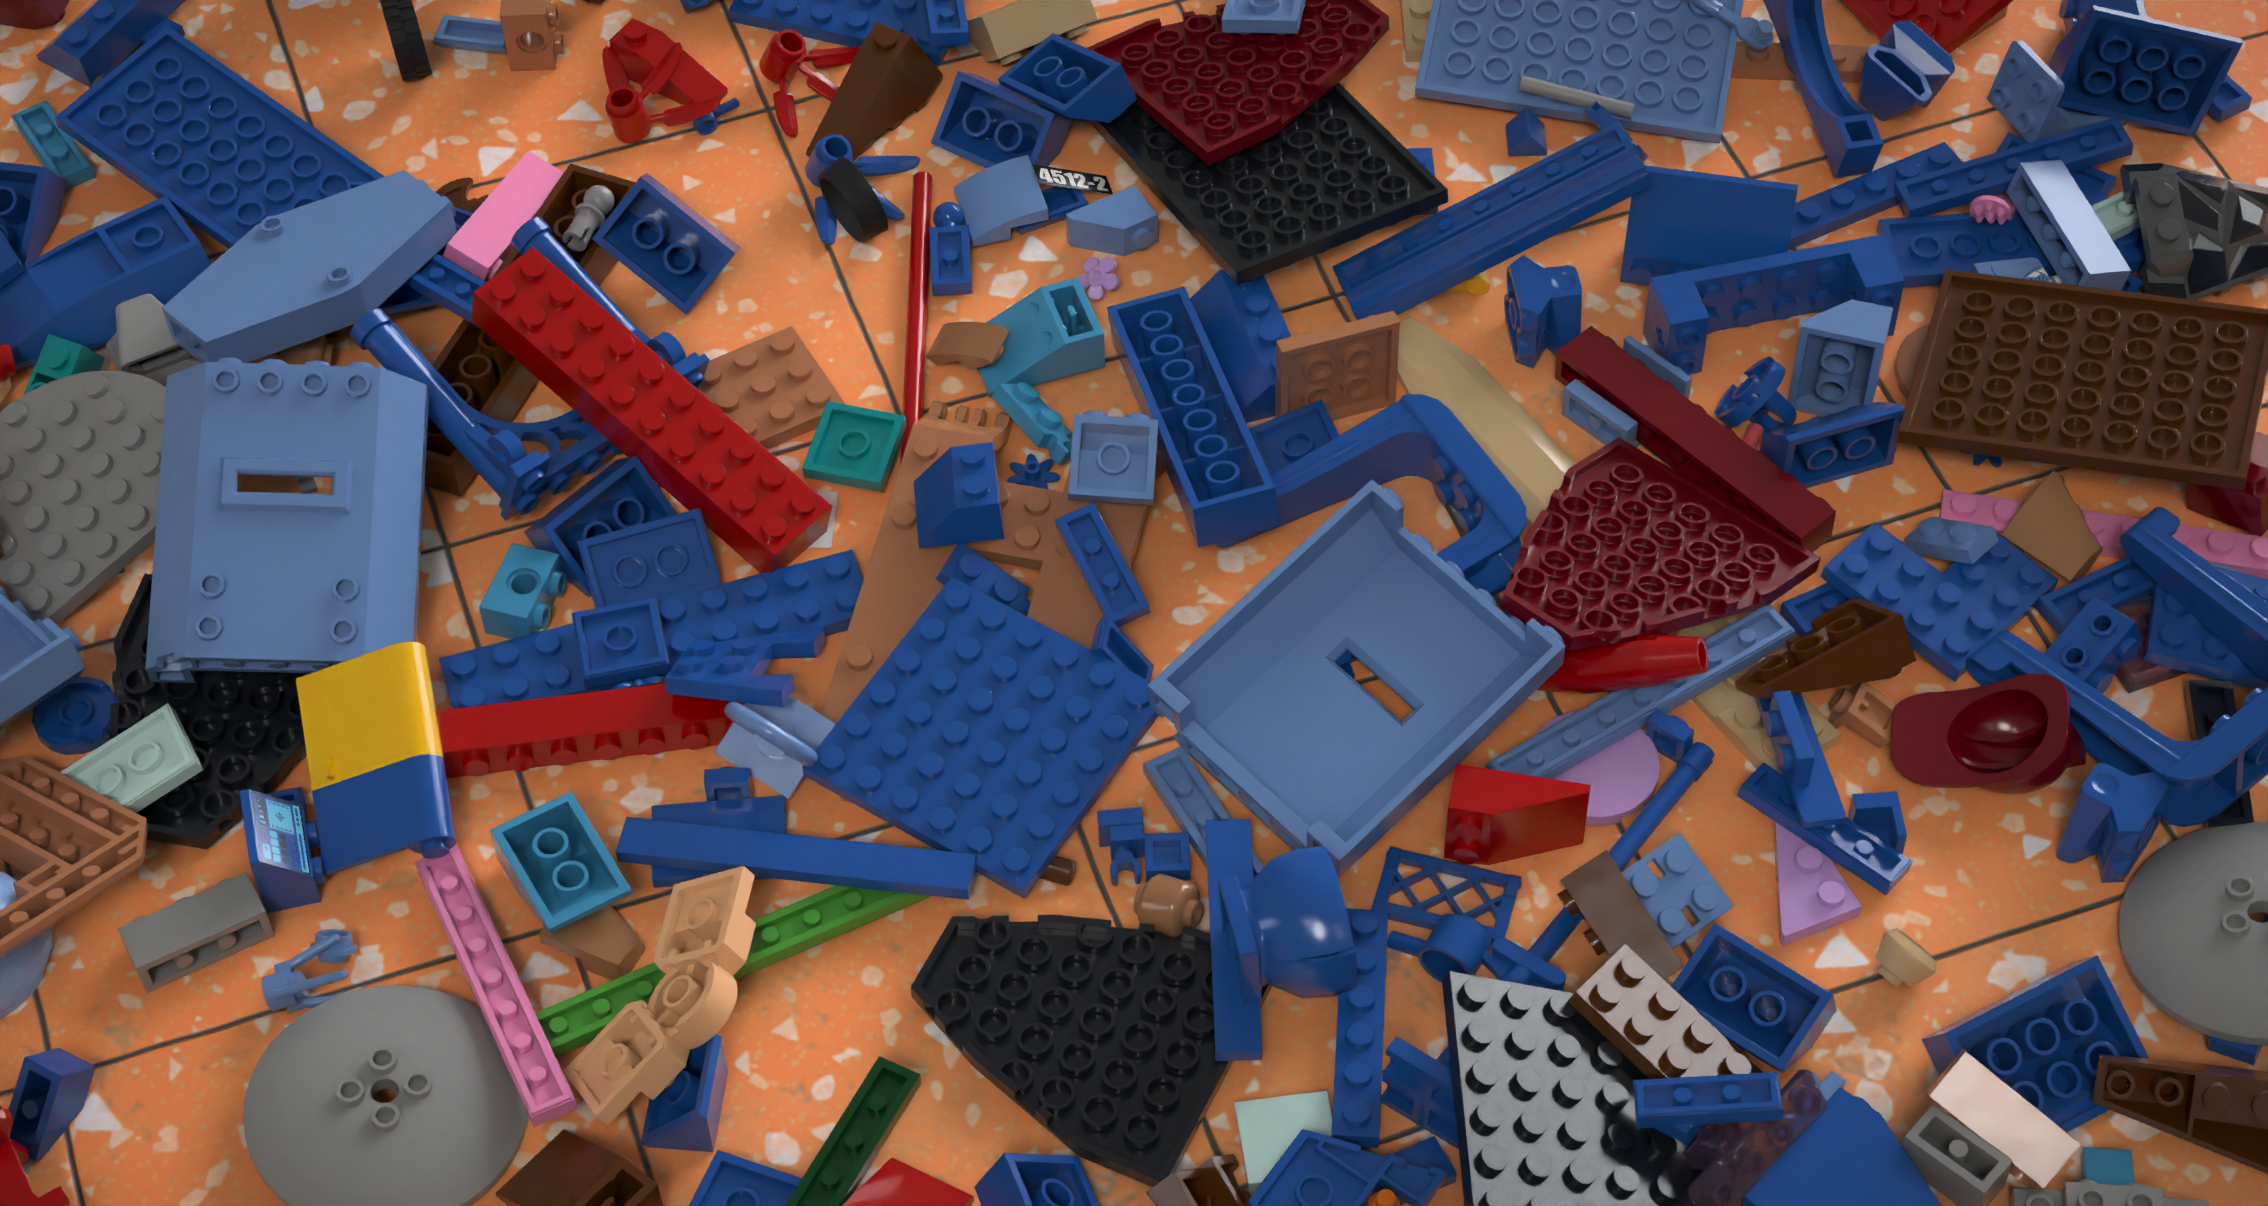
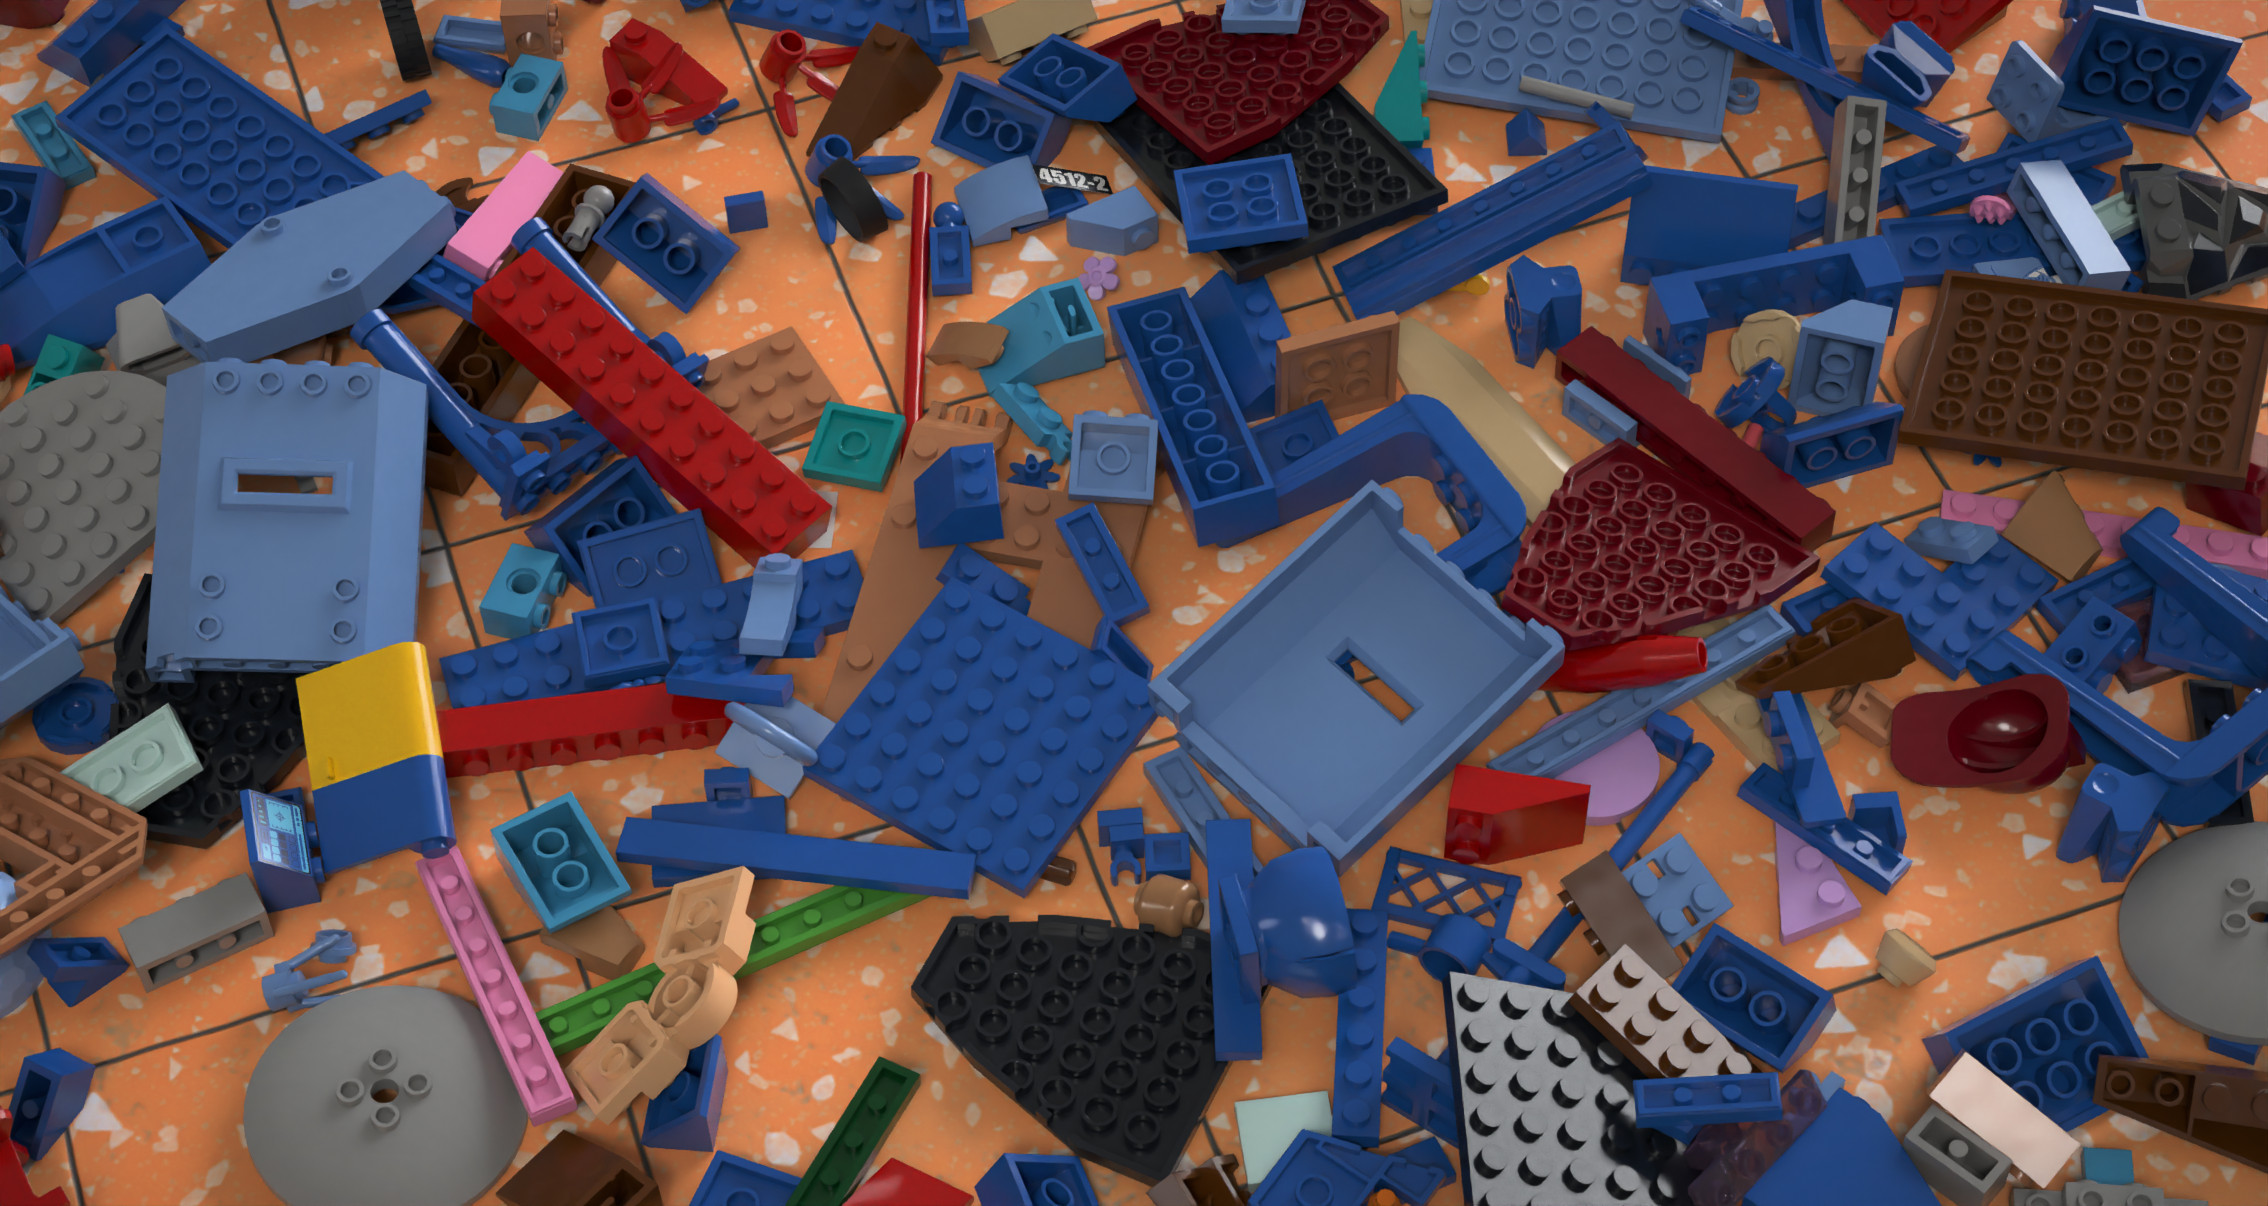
none -> blue slope [27,937,129,1007]
none -> blue plate [324,89,432,150]
none -> blue piece [432,43,511,88]
none -> dark azure brick [489,53,568,141]
none -> blue tile [724,190,768,234]
none -> medium blue slope [739,553,803,656]
none -> blue plate [1173,153,1309,254]
none -> teal slope [1373,31,1430,149]
none -> blue tile [1679,6,1971,154]
none -> medium blue bush [1726,77,1760,115]
none -> tan tile [1731,309,1801,390]
none -> light grey brick [1823,95,1887,245]

